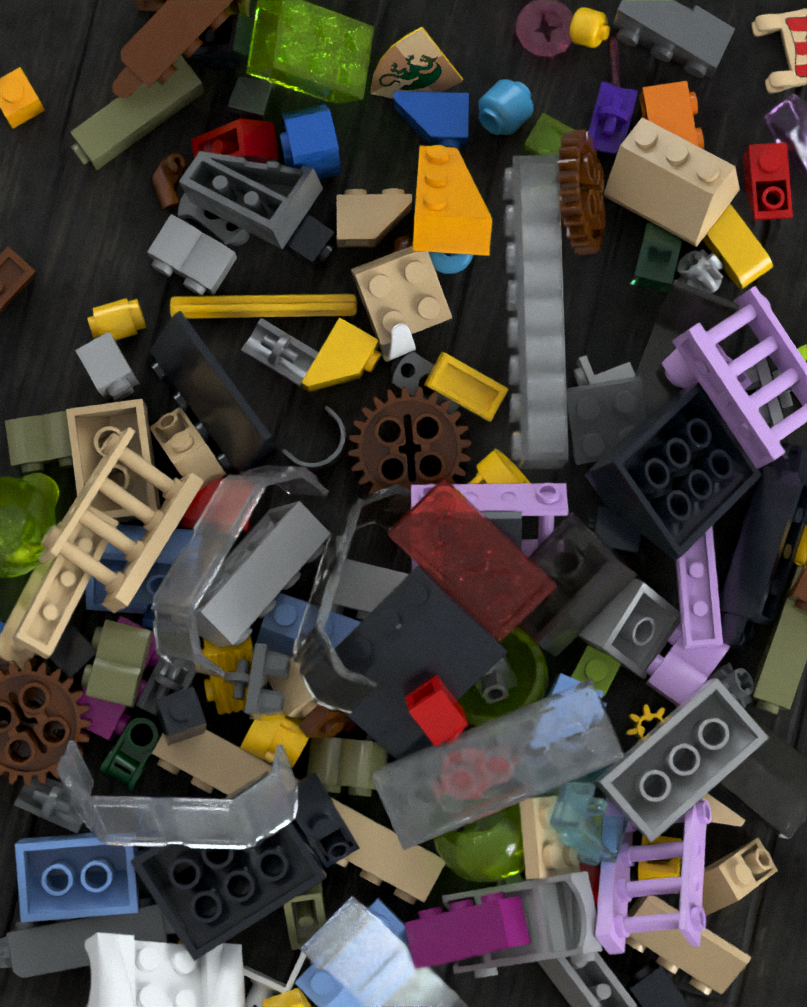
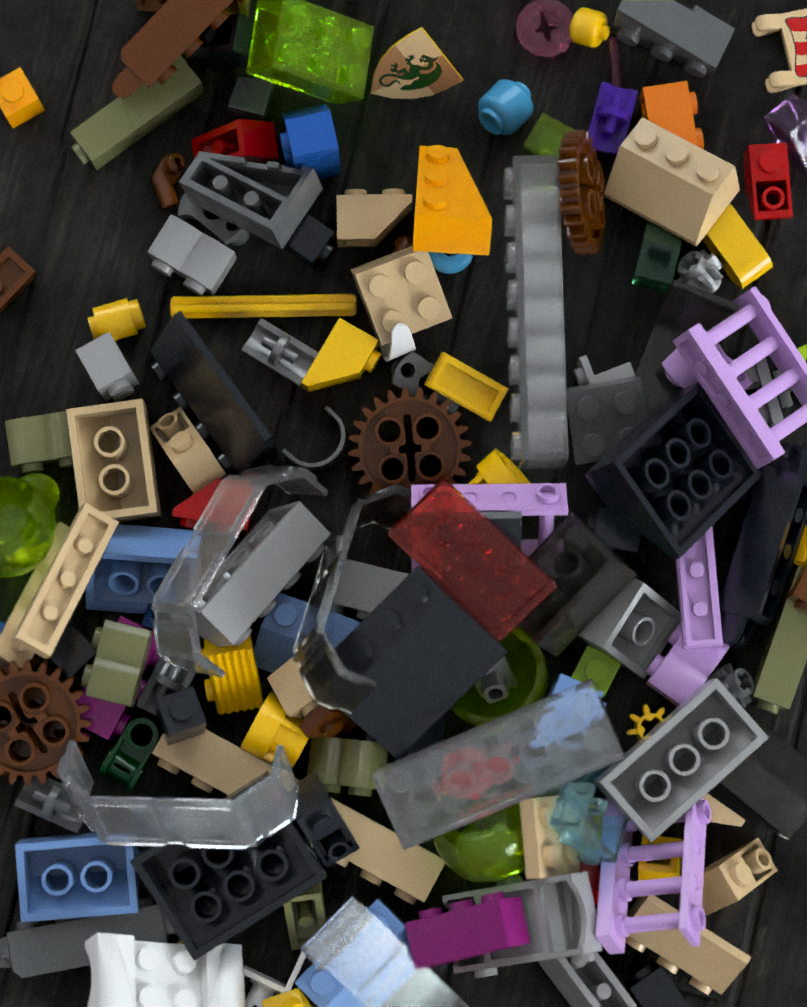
tan fence [38,427,204,613] -> none
dark grey hips [224,643,291,721] -> none
blue slope [394,91,469,150] -> none
red brick [405,675,468,747] -> none

